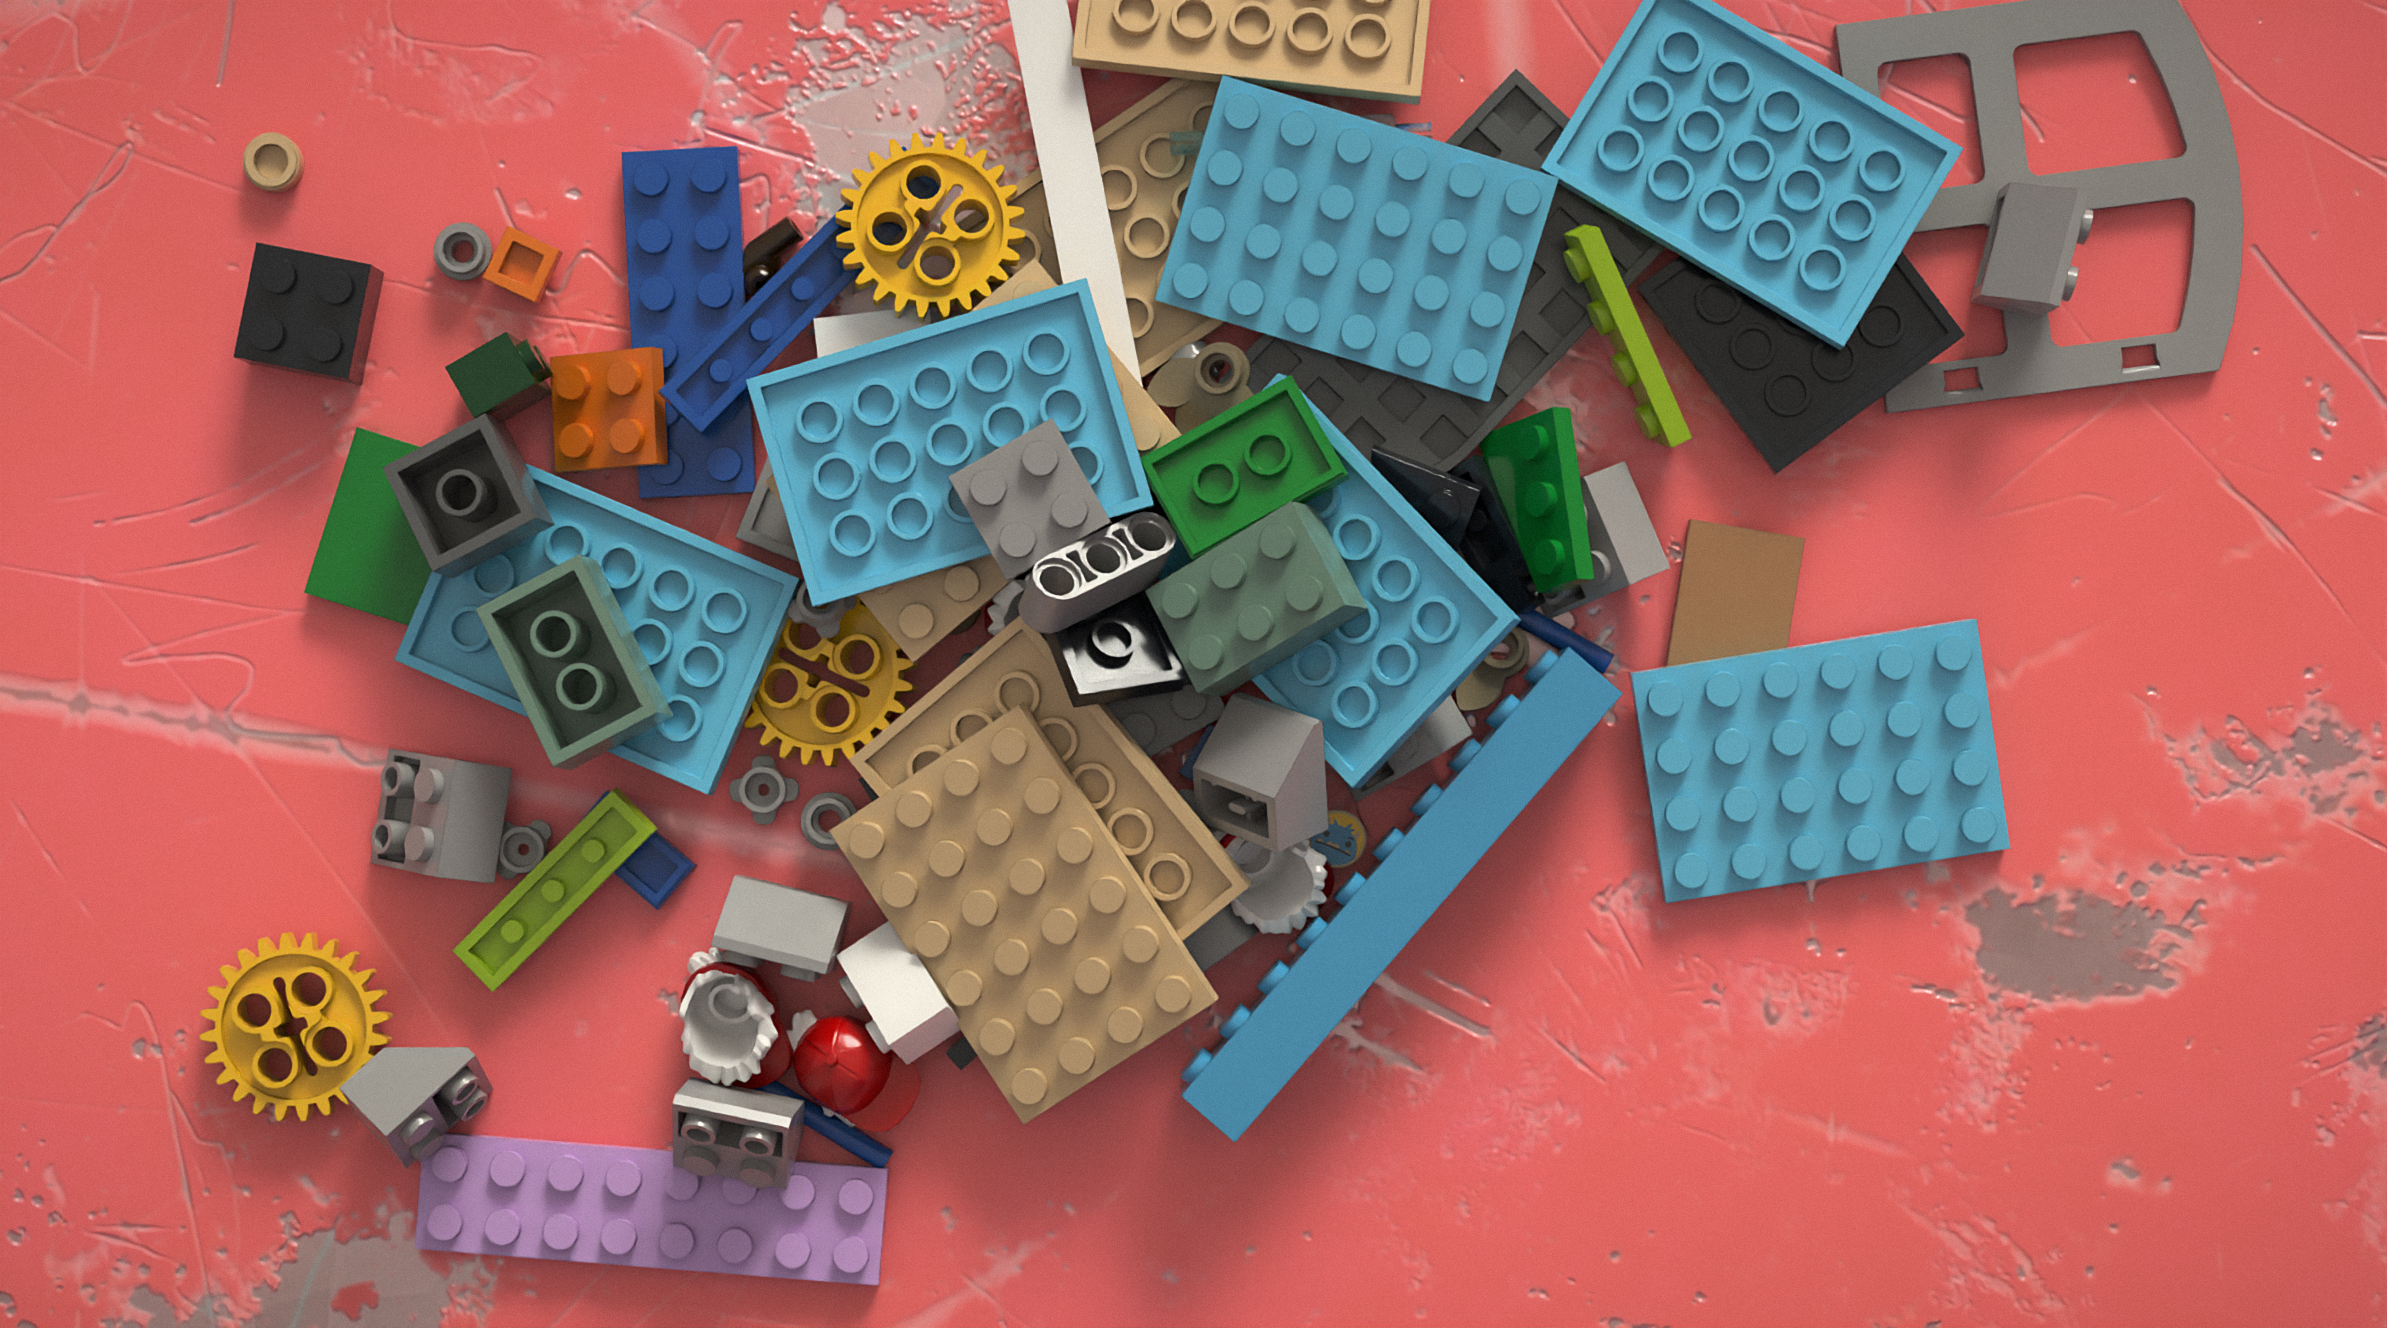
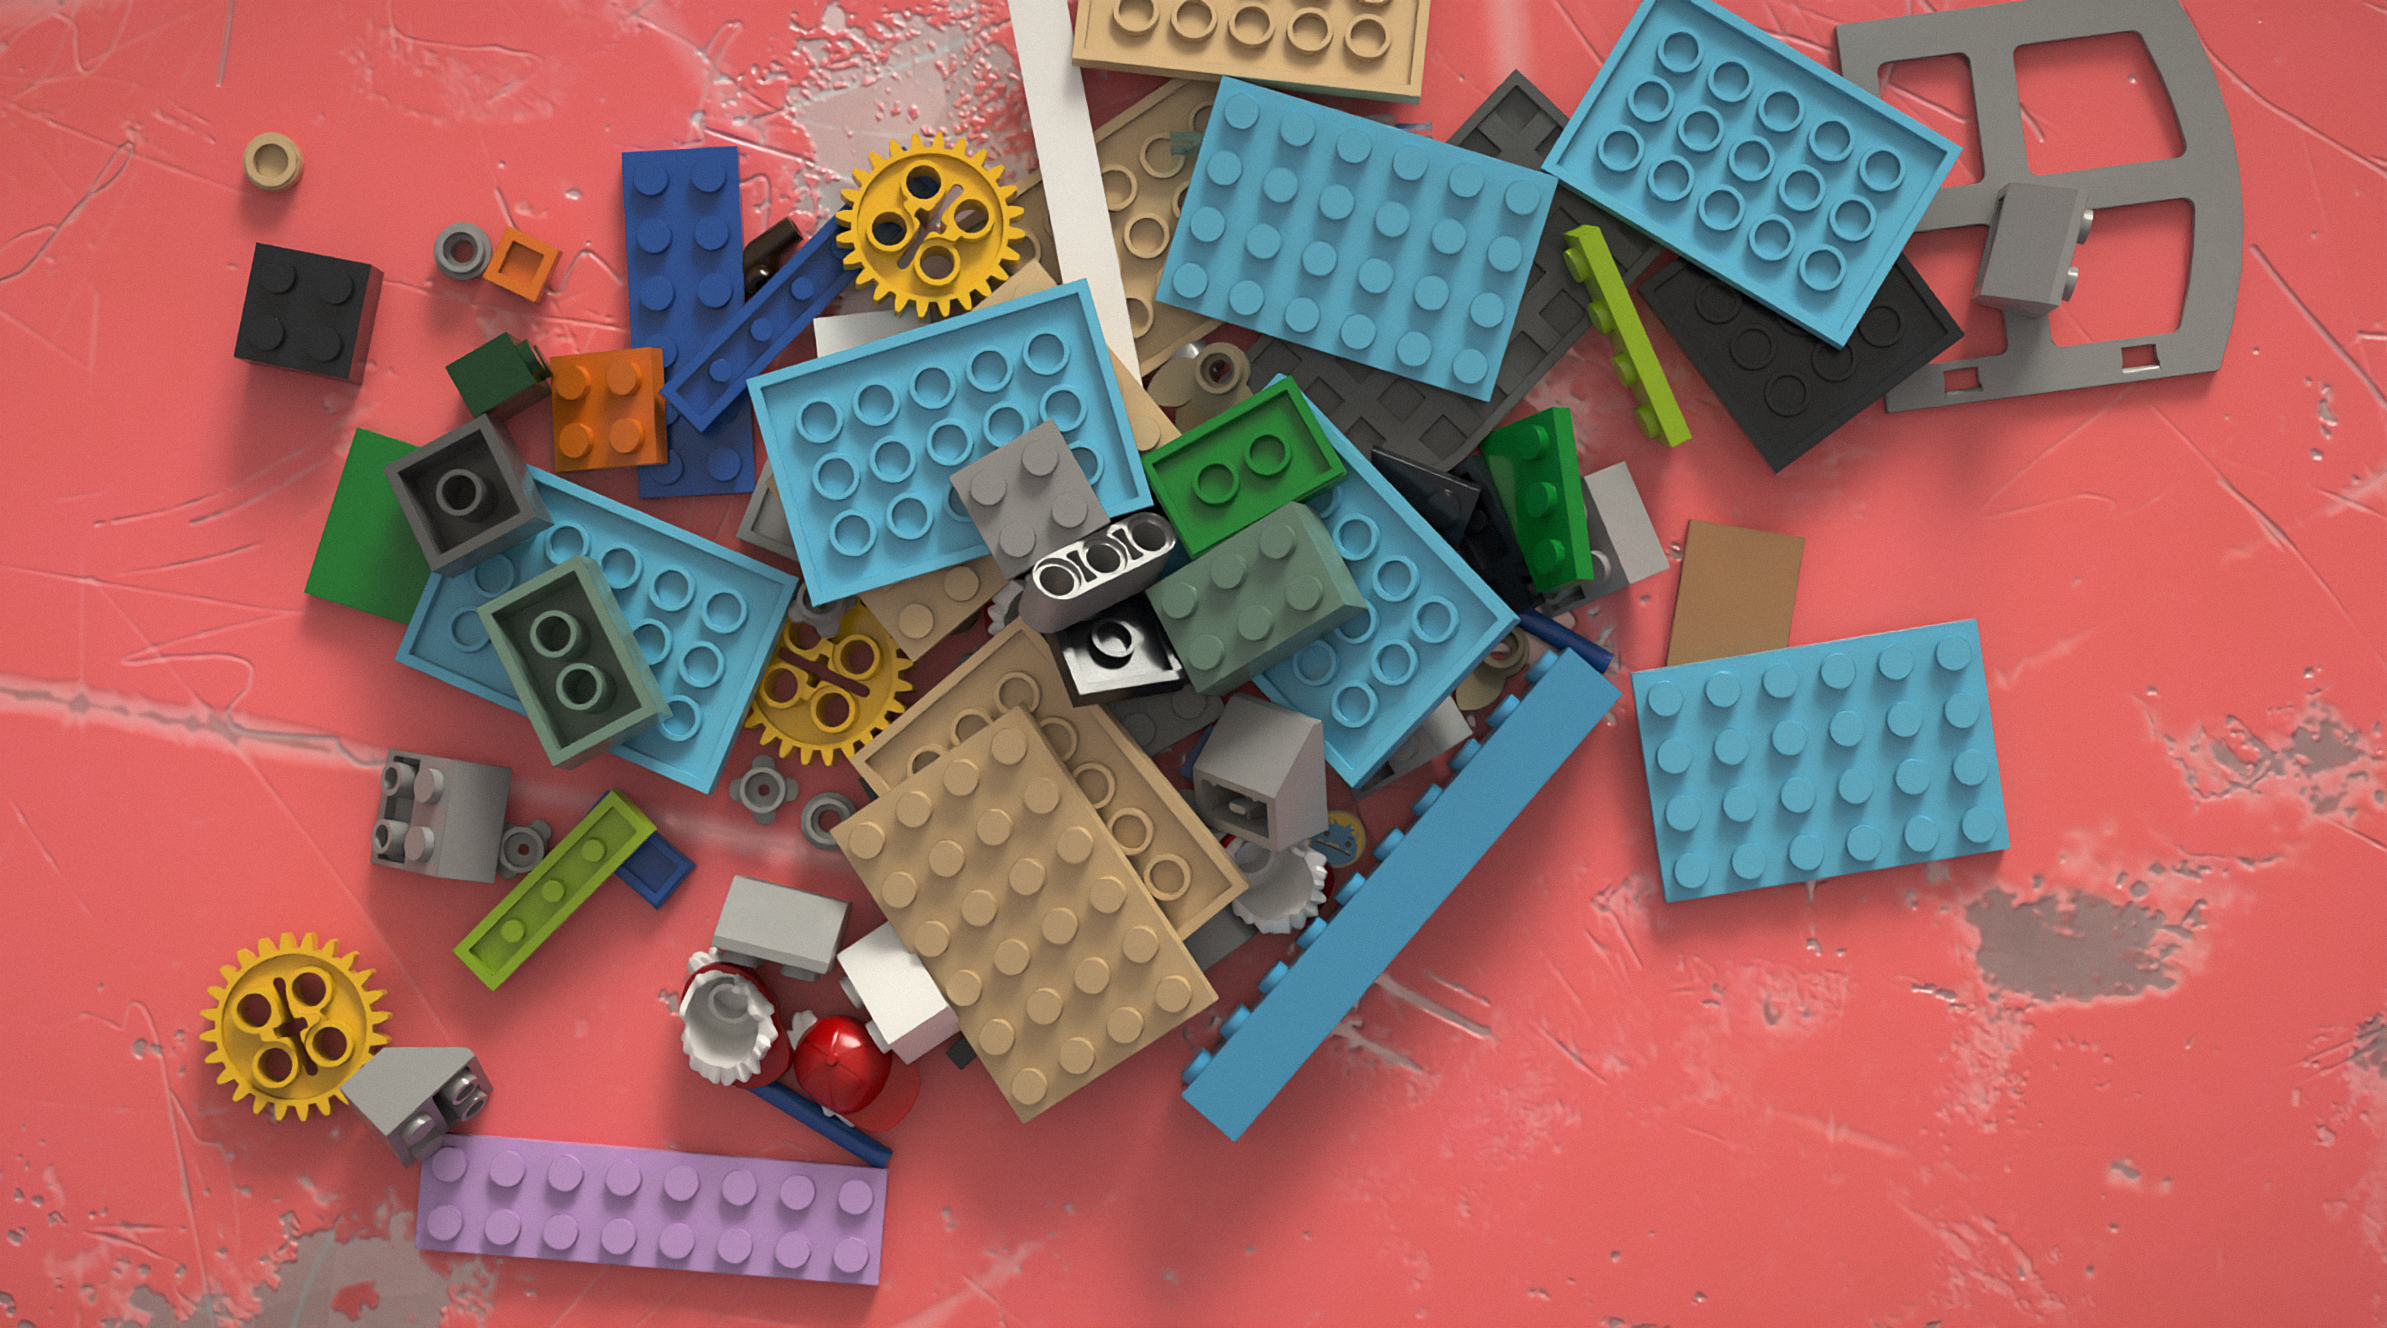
light grey slope [672,1077,805,1190] -> none

